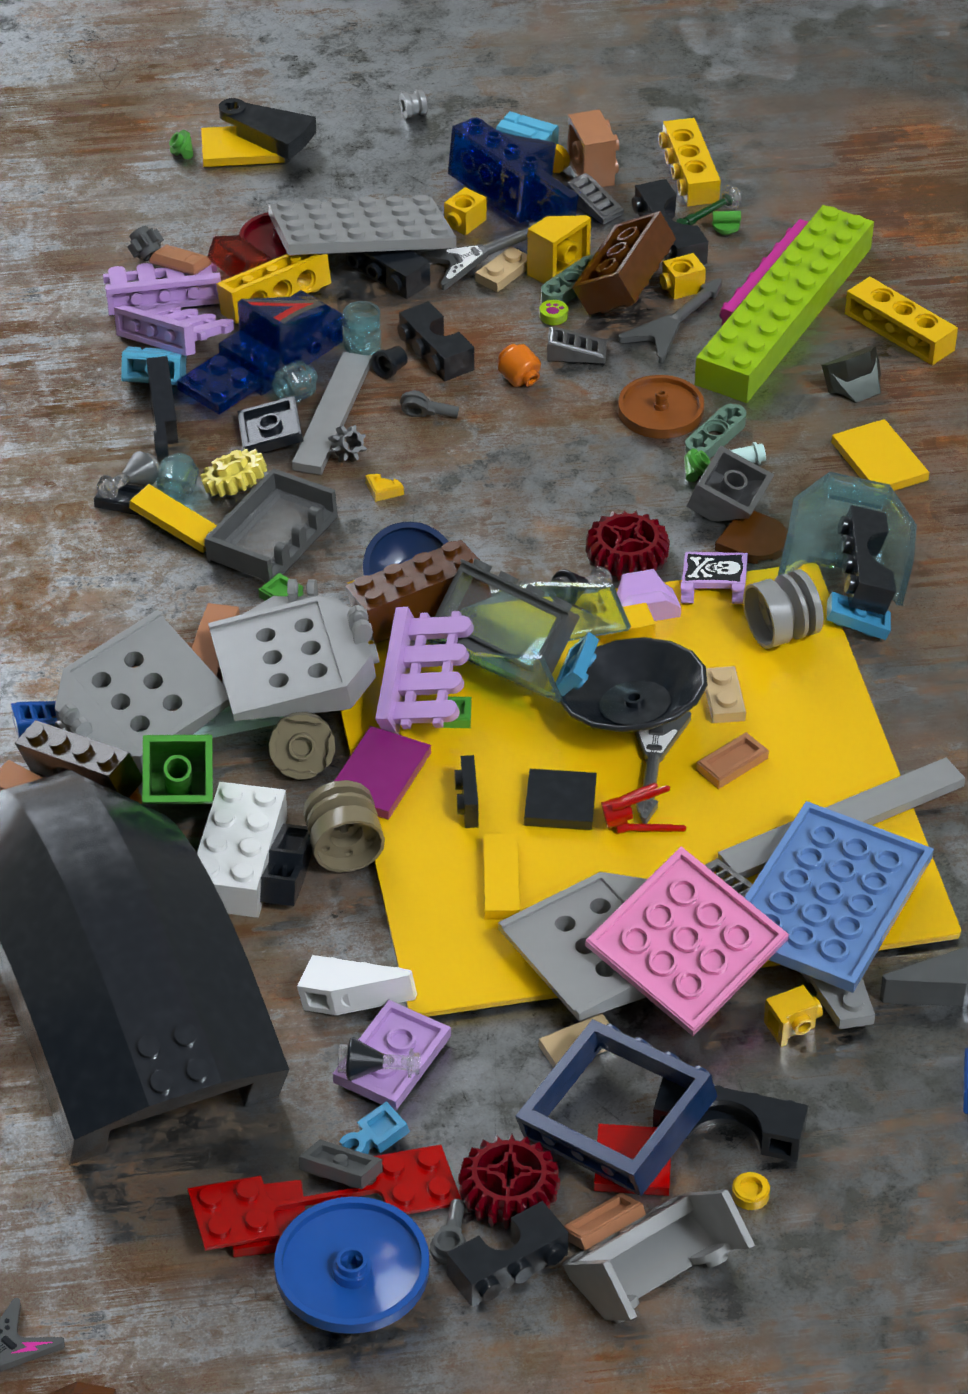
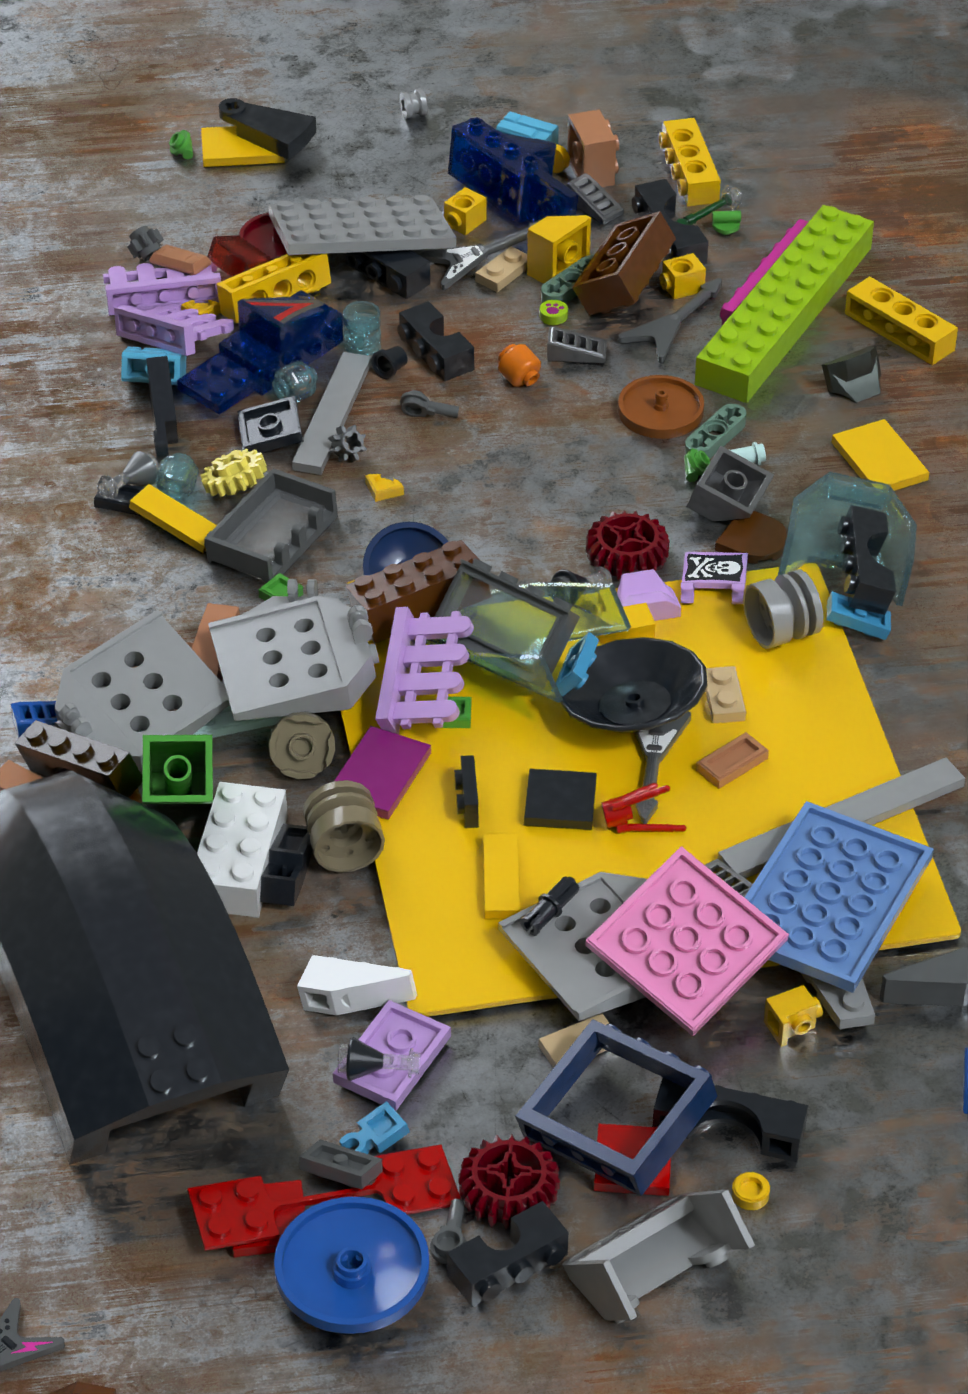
nougat tile [564,1193,646,1251] -> none
none -> yellow tile [181,300,221,315]
none -> black axle [520,876,580,936]

